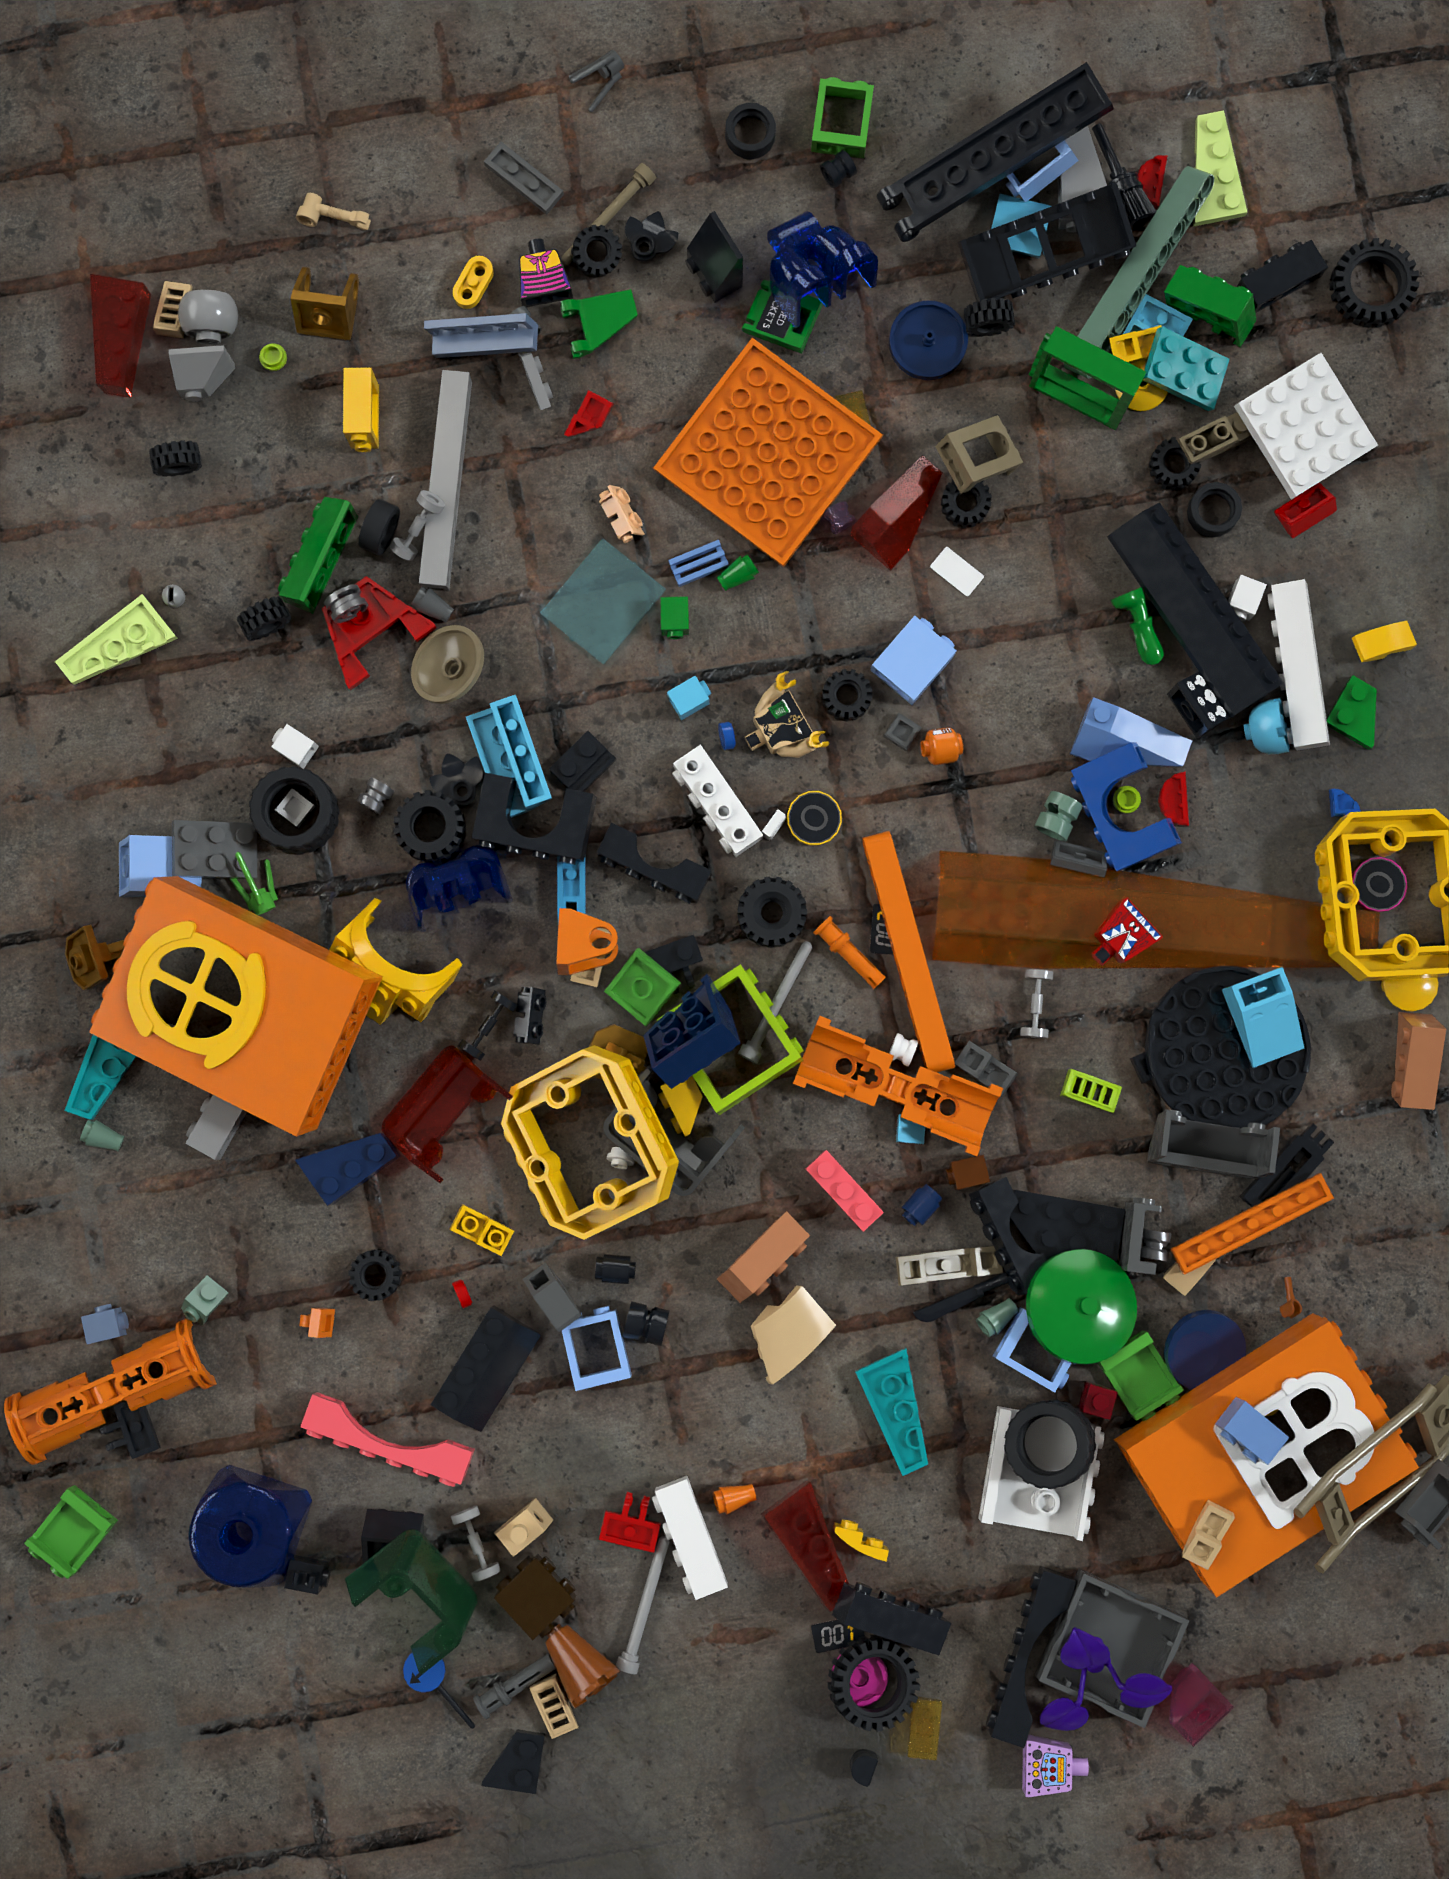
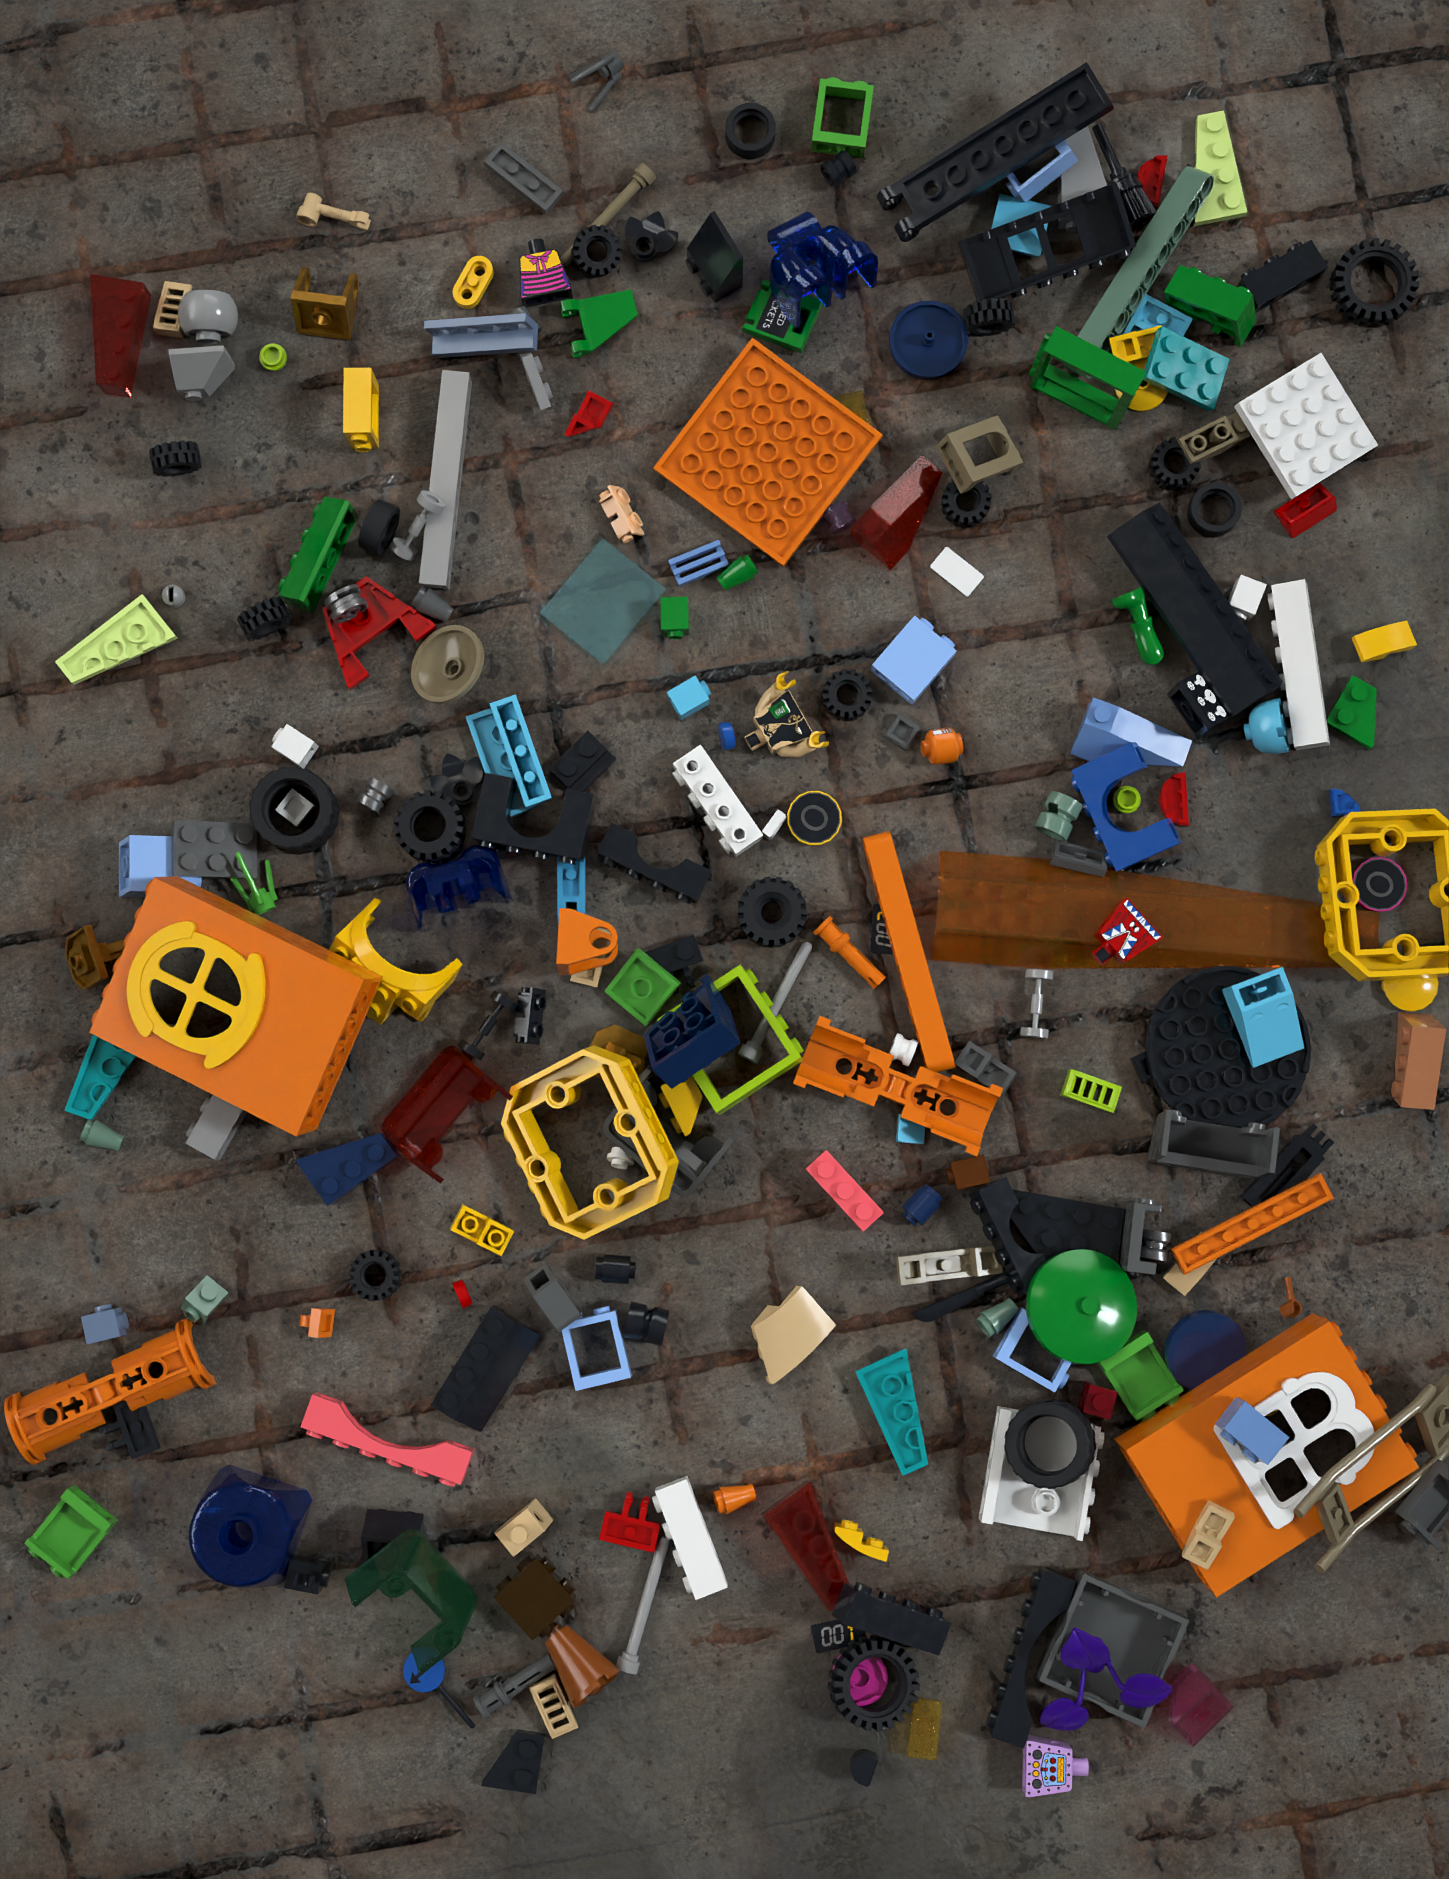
light grey wheel [451,1506,501,1582] -> none
nougat wedge [717,1211,810,1303] -> none

